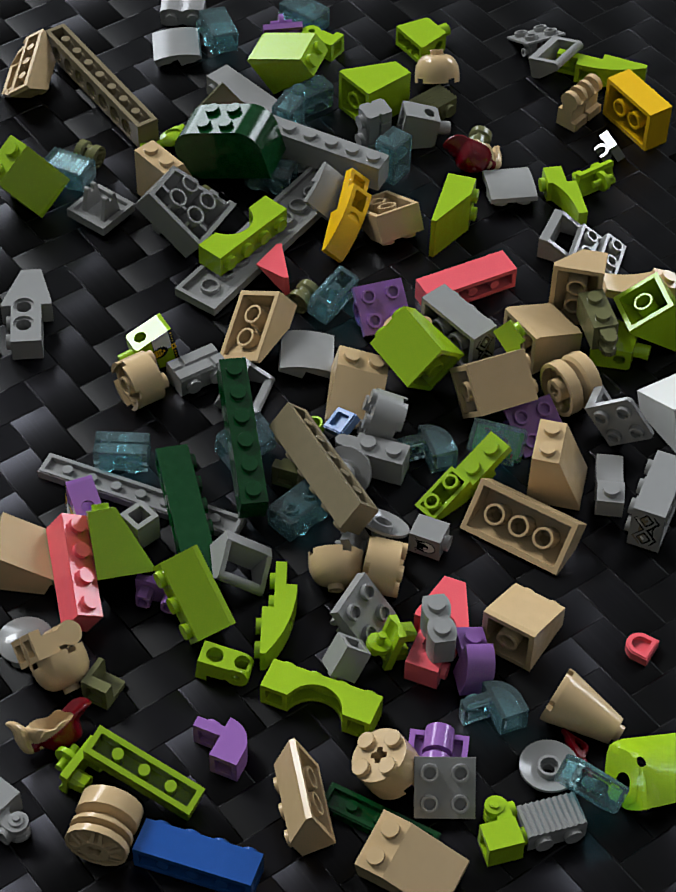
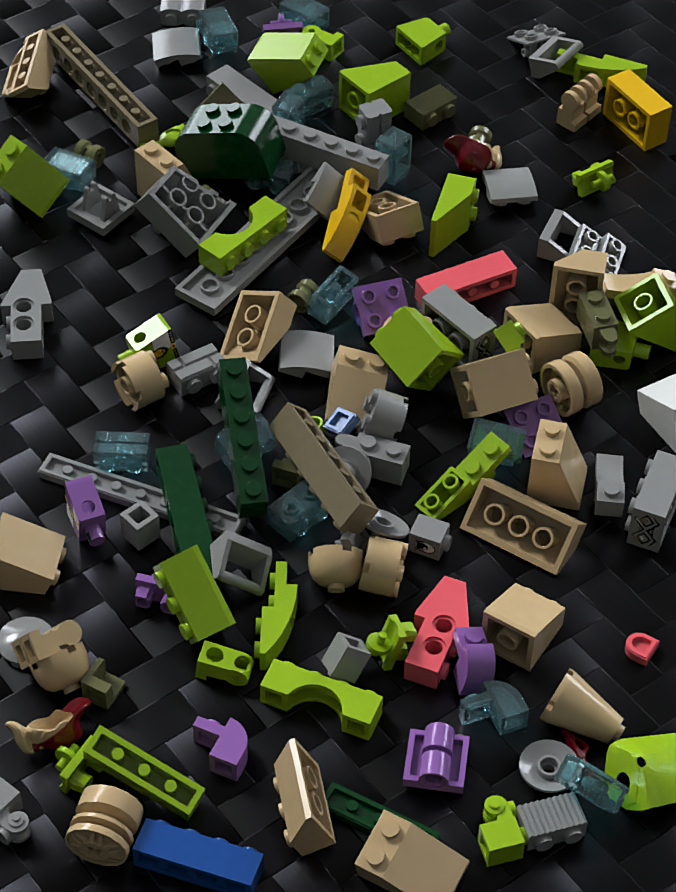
coral brick [46,513,103,632] -> none
lime slope [86,502,154,580] -> none
coral slope [256,243,290,295] -> none
light grey plate [330,572,396,652] -> none
tan brick [352,728,419,800] -> none
light grey torso [394,101,451,150] -> none
clear light blue brick [397,424,458,473] -> none
light grey hinge [413,756,476,819] -> none
tan cylinder [415,49,460,84] -> none
light grey brick [420,593,457,664] -> none
lime slope [538,166,588,225] -> none
light grey bracket [584,385,654,446] -> none
light grey tile [594,130,625,162] -> none

